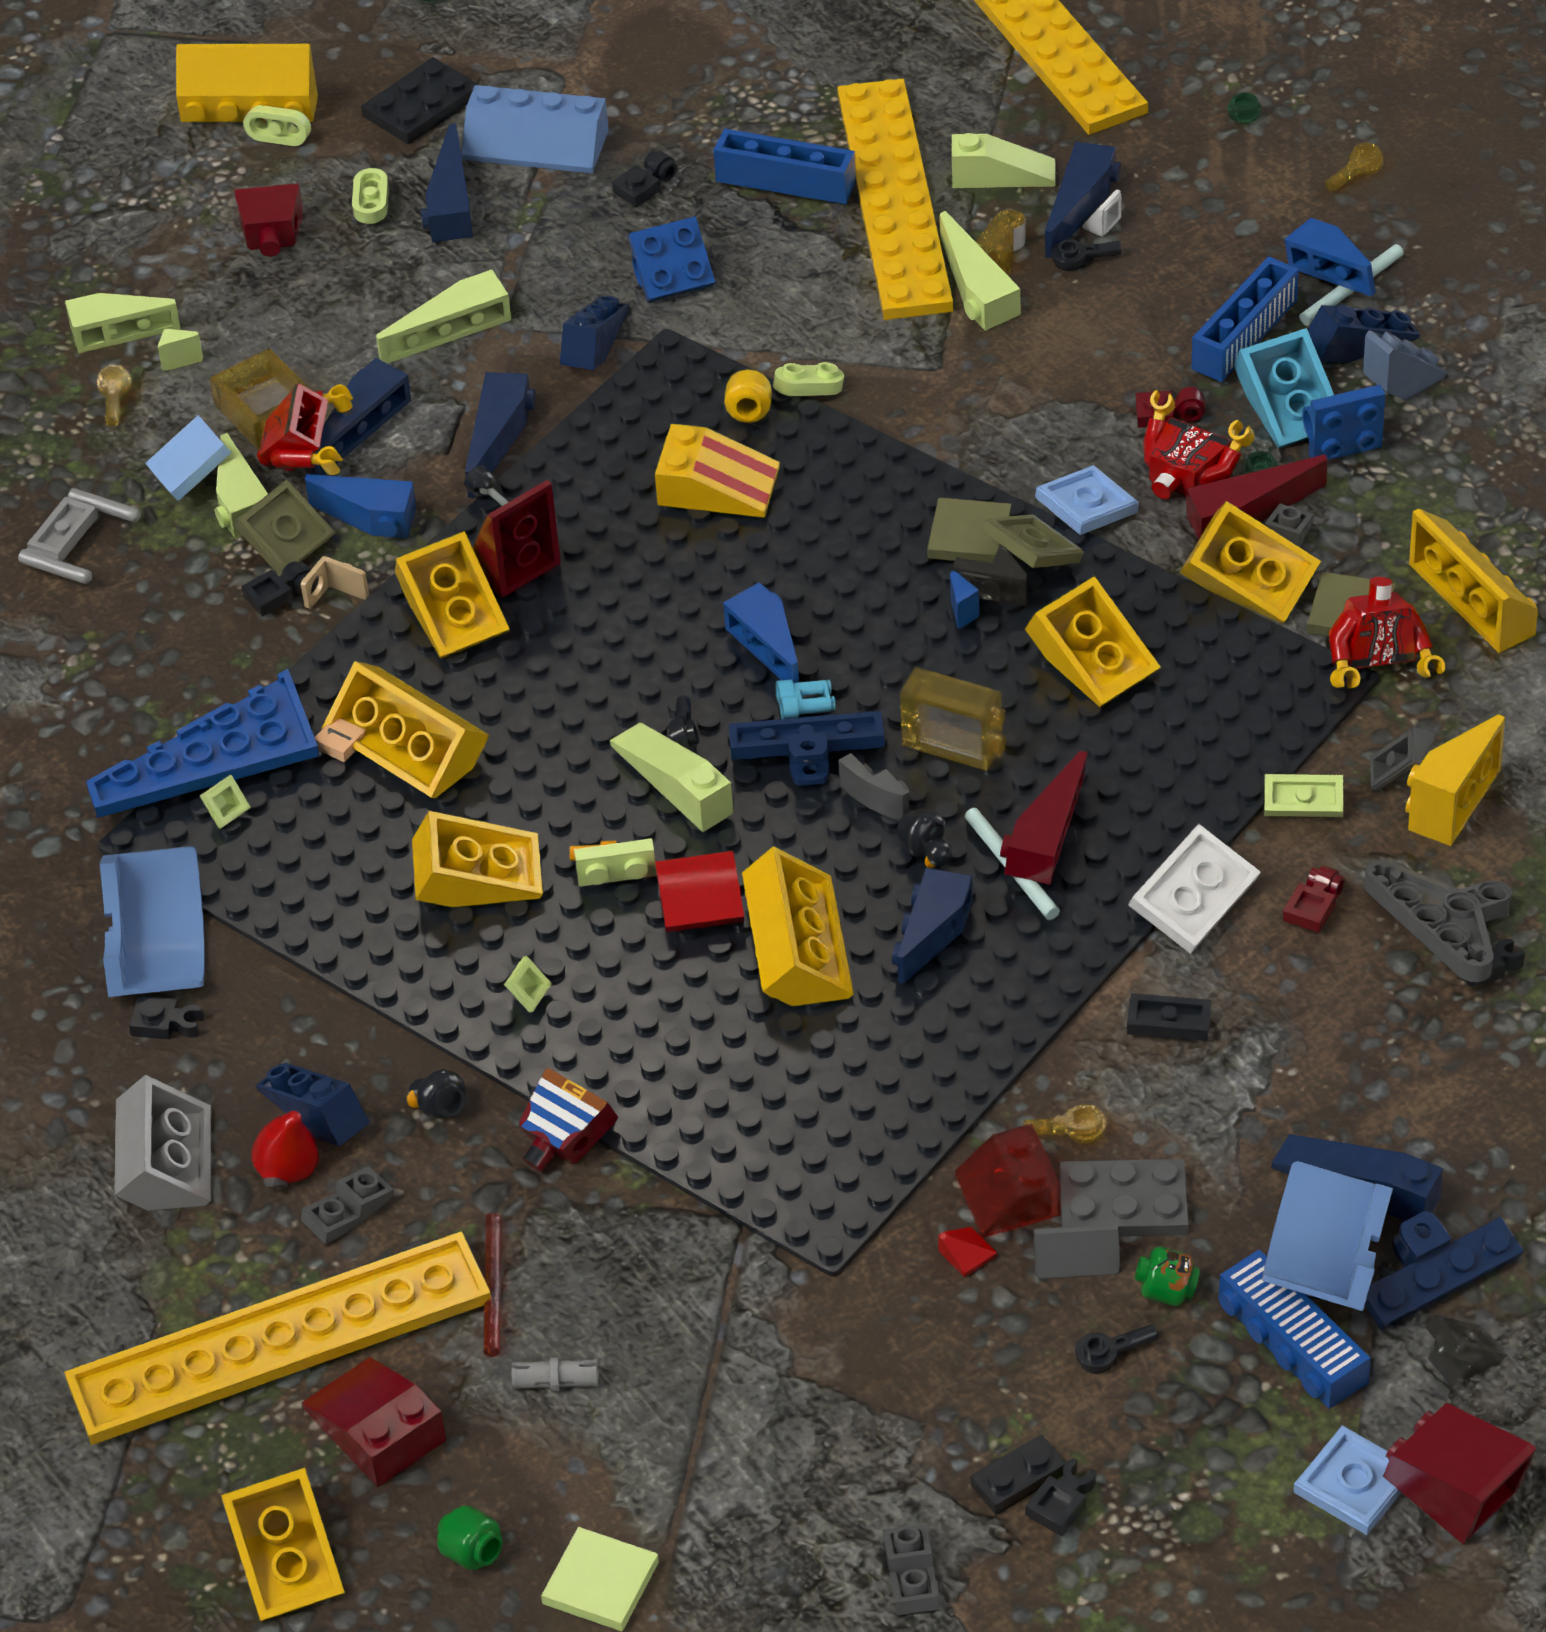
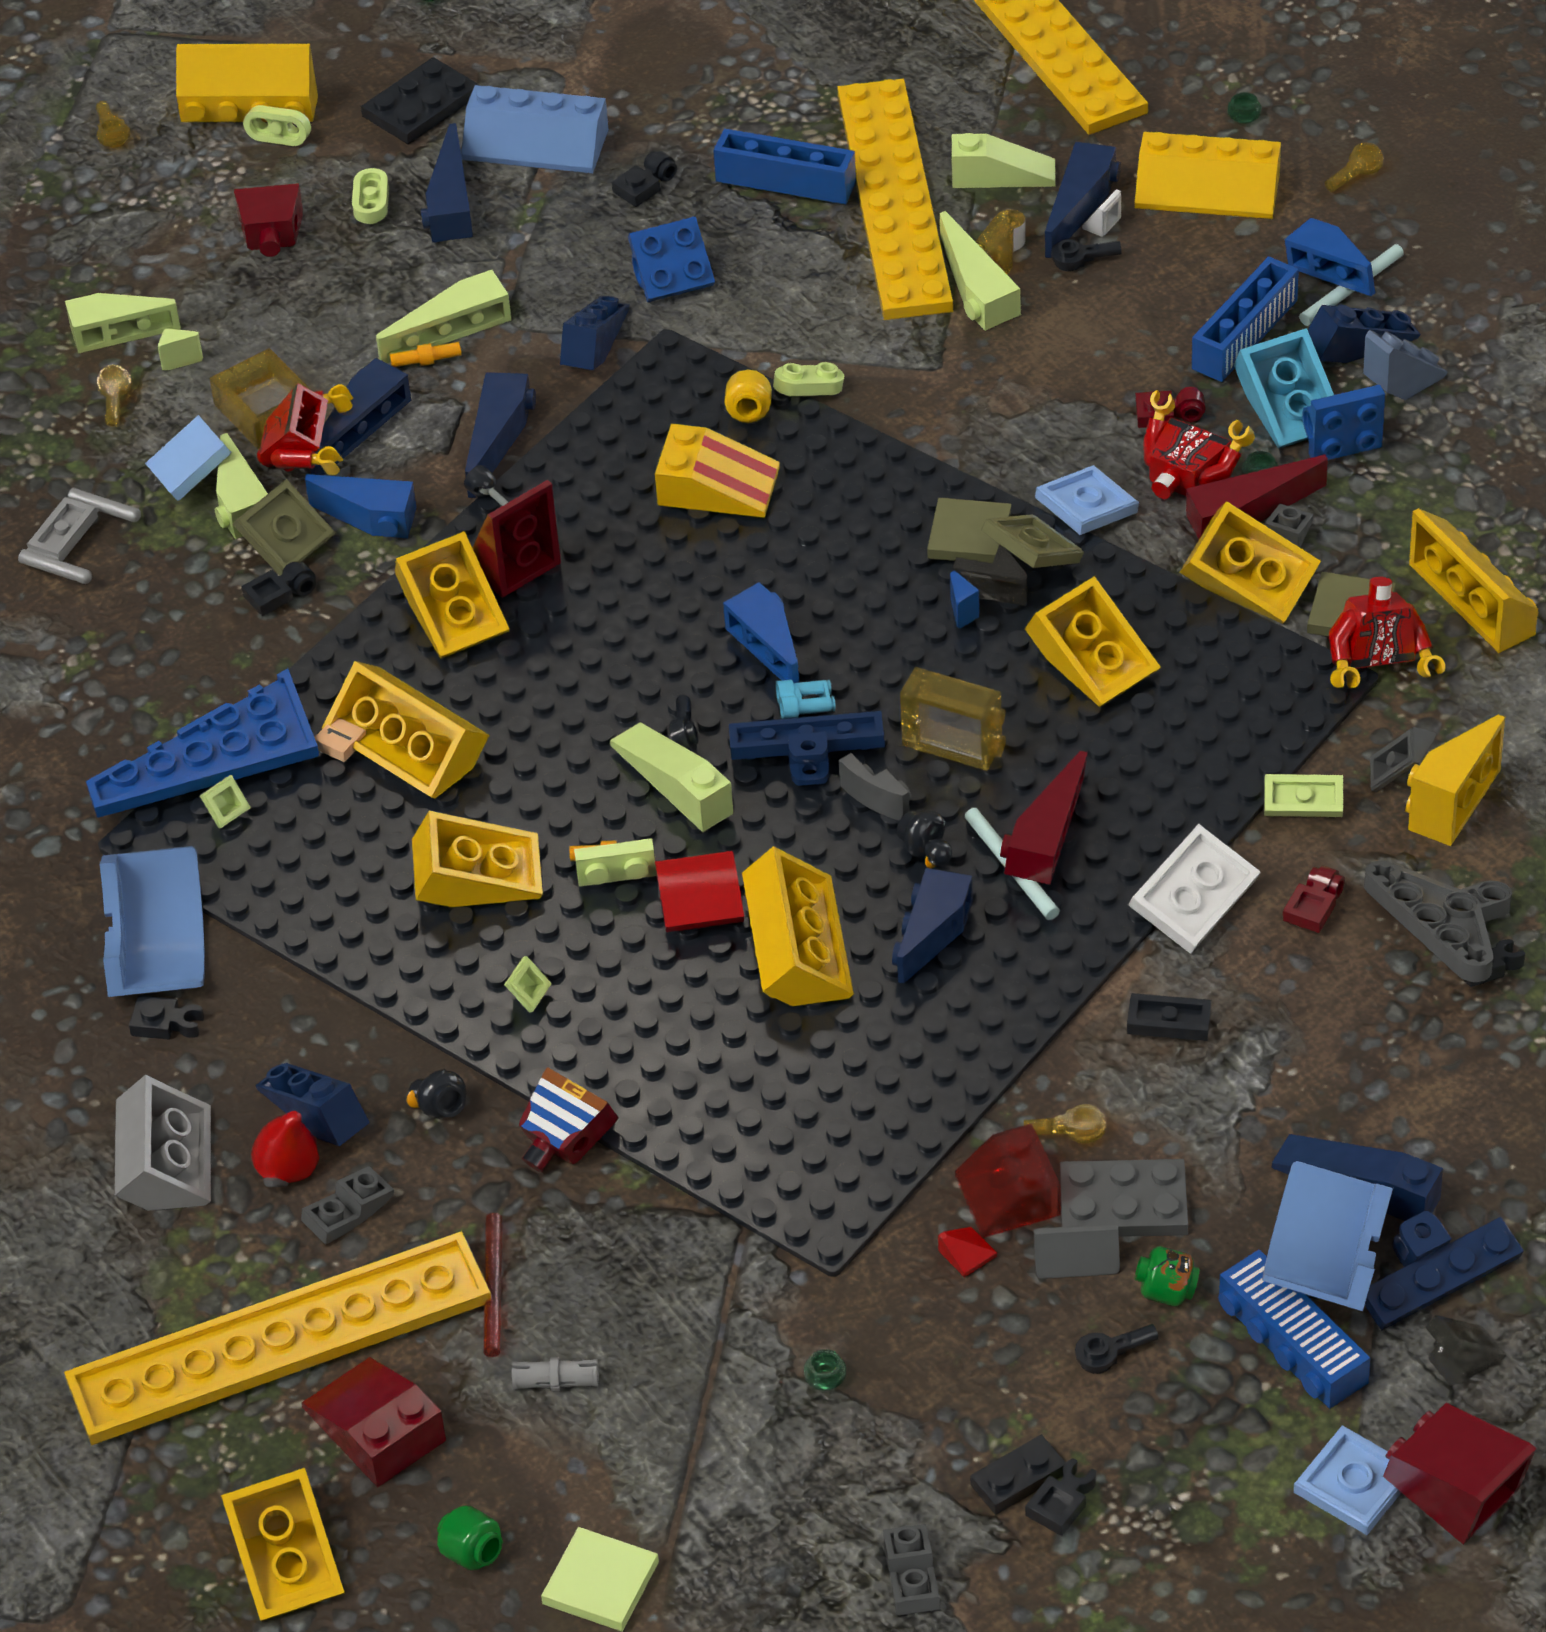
tan bracket [301,556,369,609] -> none
none -> clear yellow plate [96,101,130,148]
none -> light orange bar [389,342,462,367]
none -> clear green plate [804,1349,846,1390]
none -> yellow slope [1135,132,1281,219]

